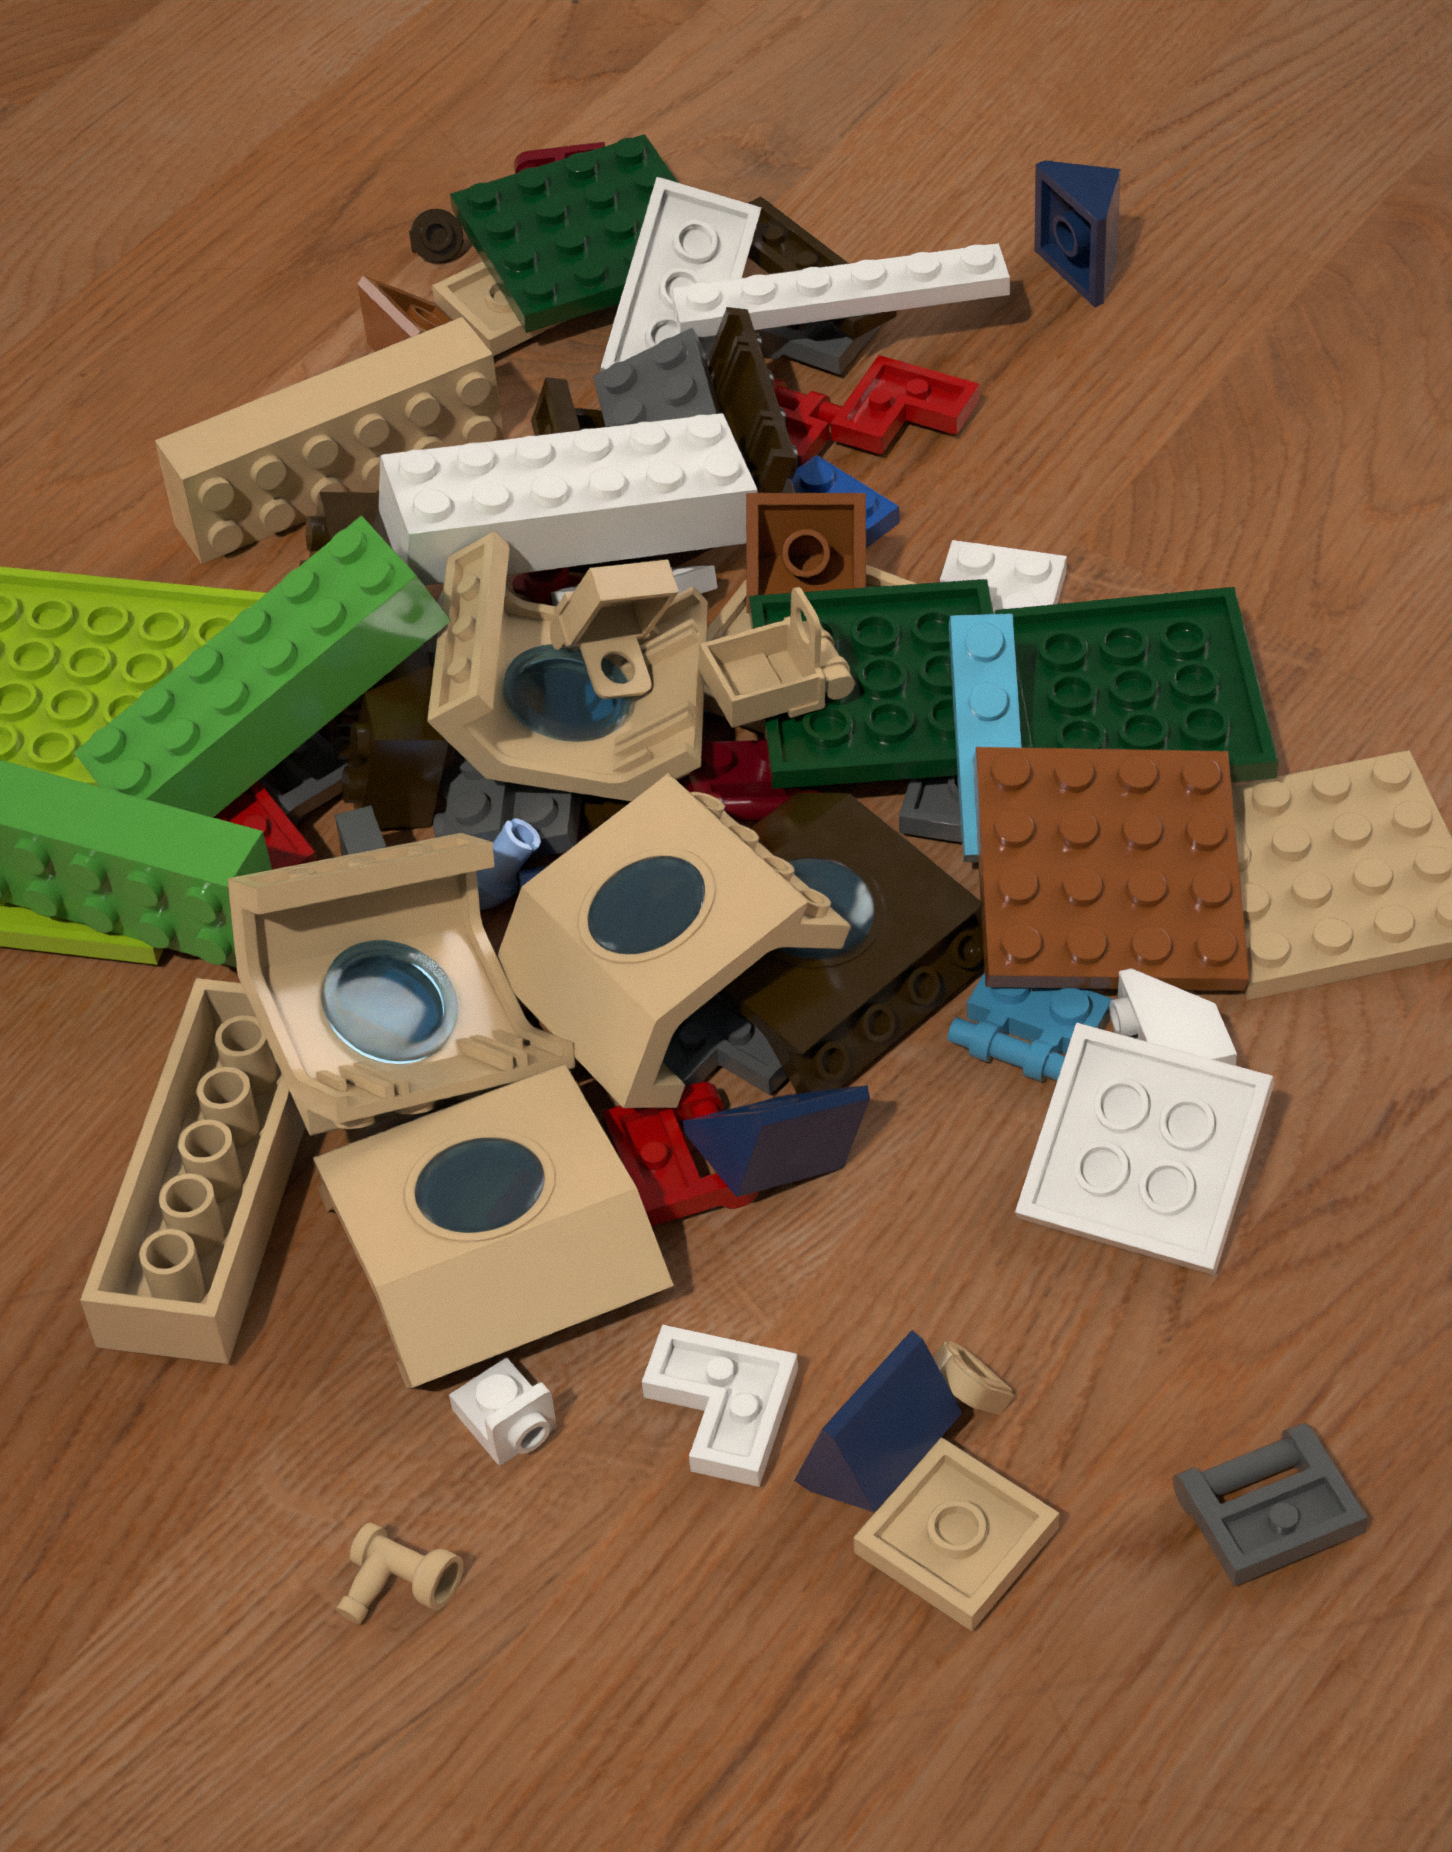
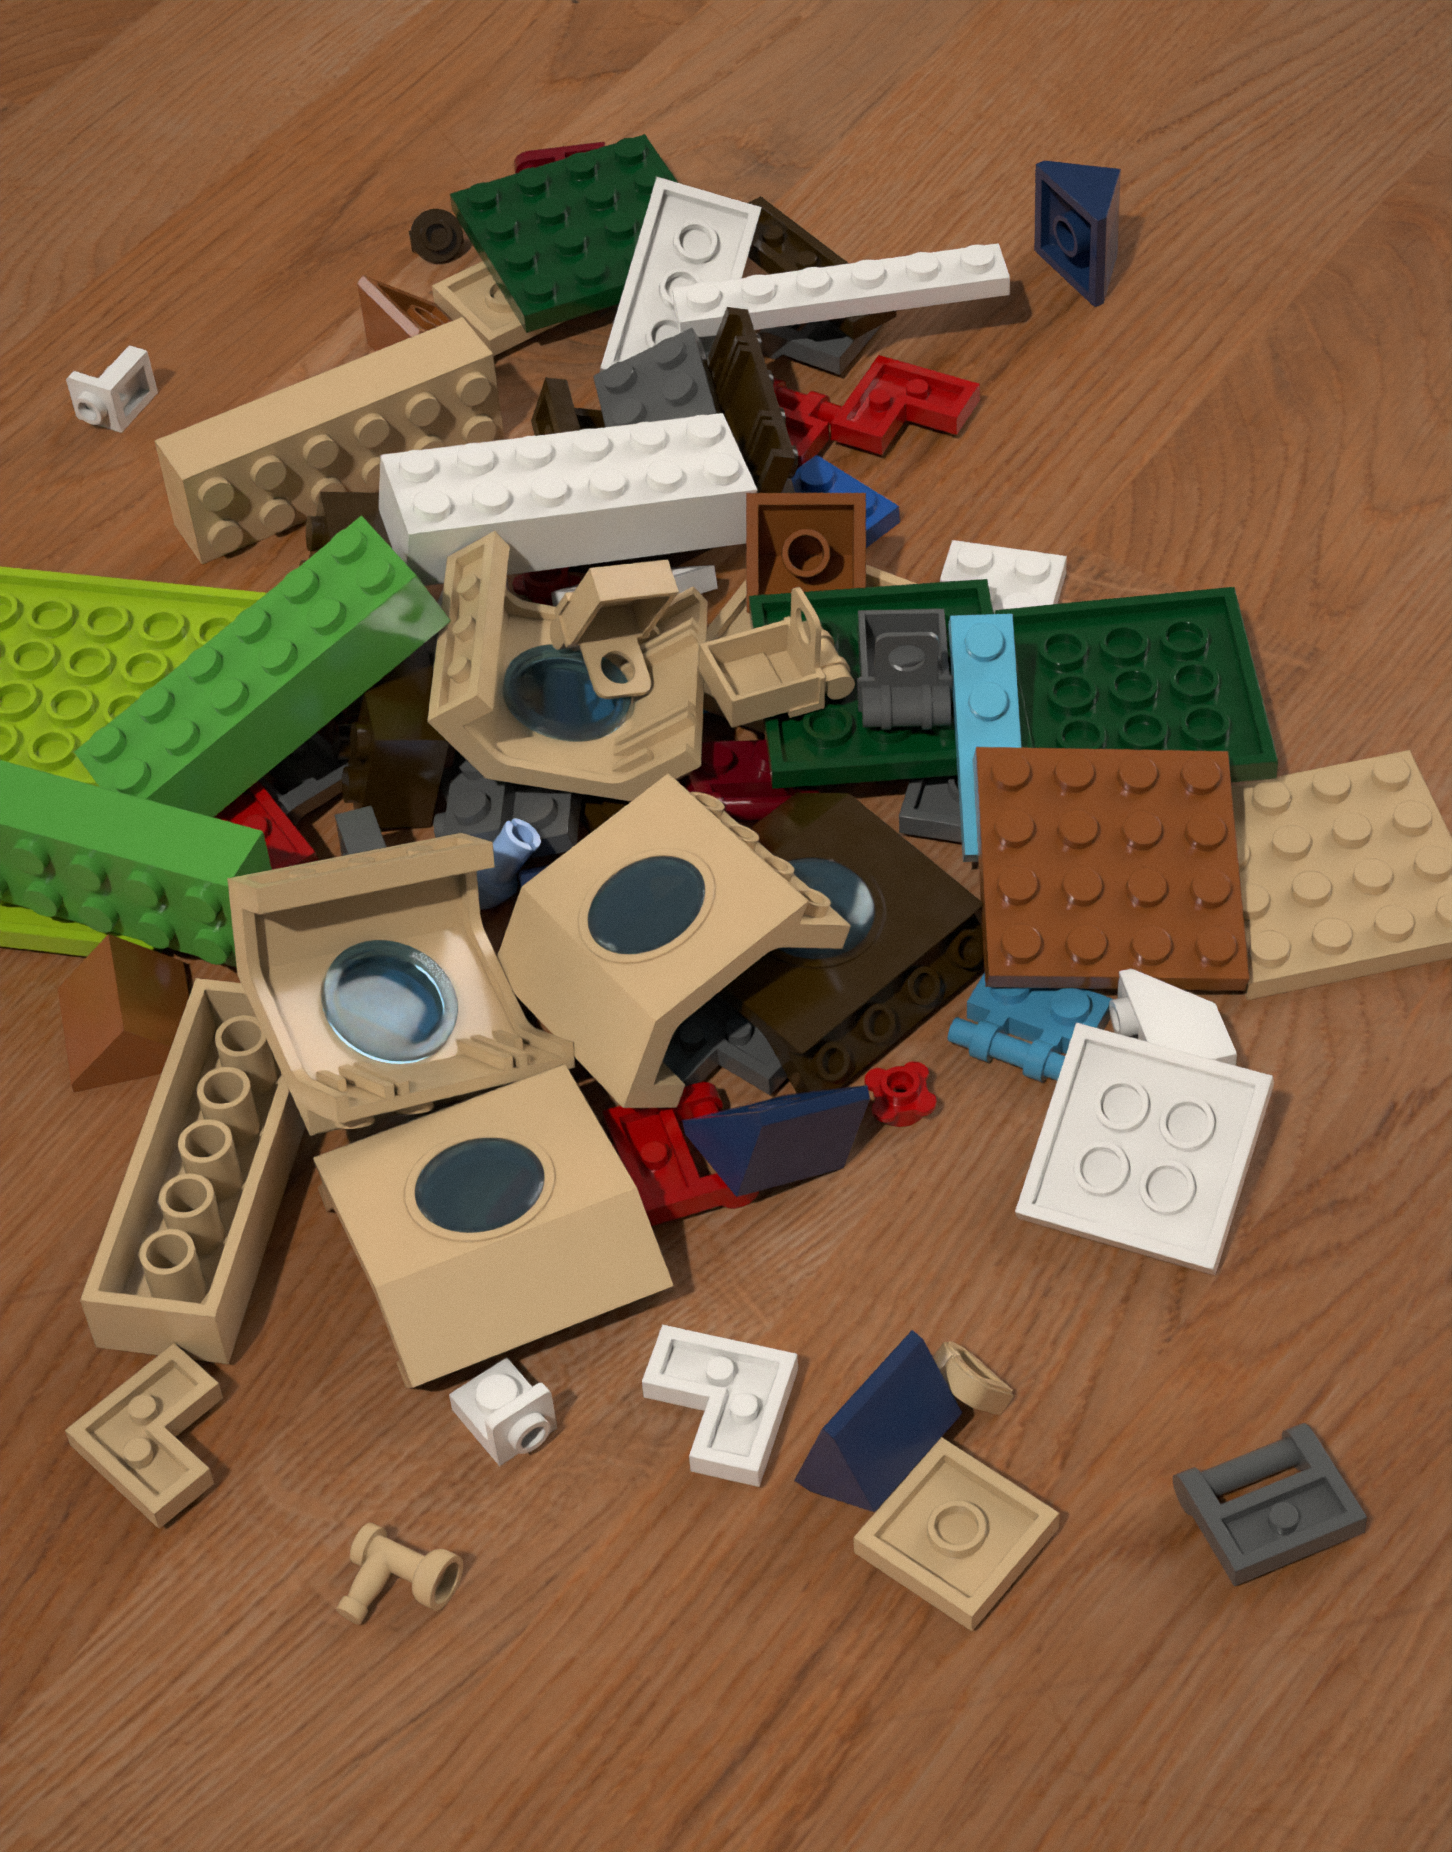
none -> dark orange slope [58,934,190,1092]
none -> tan plate [65,1343,223,1529]
none -> white bracket [66,345,158,433]
none -> dark grey piece [857,609,953,731]
none -> red plate [864,1061,937,1127]

